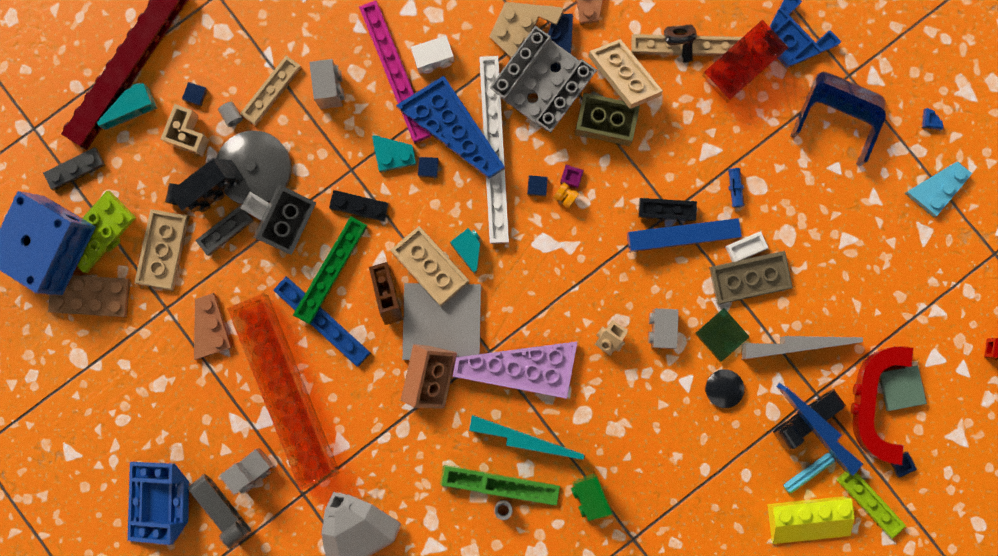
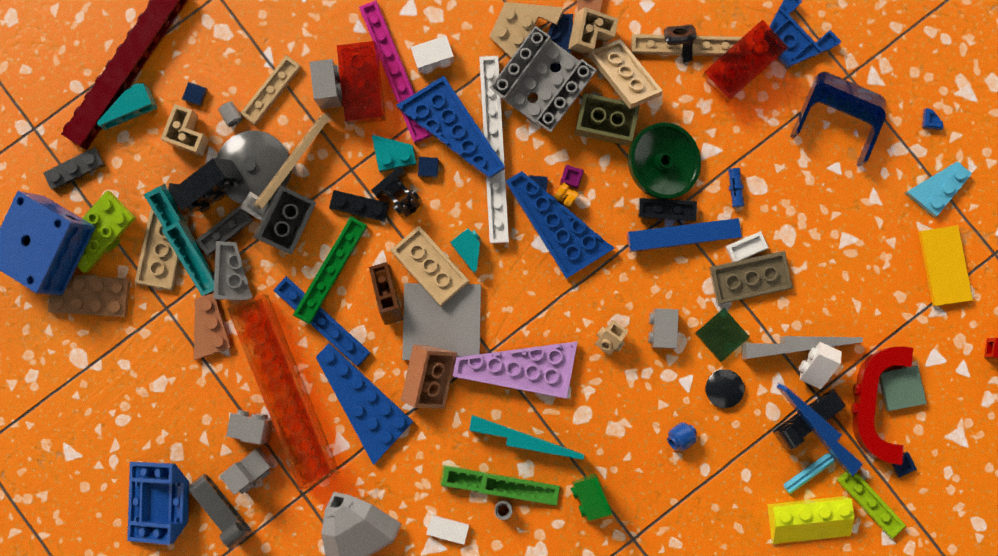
none -> teal slope [144,183,214,296]
none -> light grey wing [213,241,253,301]
none -> light grey brick [226,410,273,444]
none -> tan tile [254,114,330,209]
none -> blue wing [316,343,414,465]
none -> clear red brick [337,41,386,125]
none -> black tile [371,166,421,217]
none -> white tile [426,515,469,545]
none -> blue wing [505,171,615,279]
none -> tan brick [568,7,618,54]
none -> dark green dish [628,122,701,199]
none -> blue head [667,422,697,451]
none -> white brick [799,342,841,389]
none -> yellow tile [918,225,973,306]

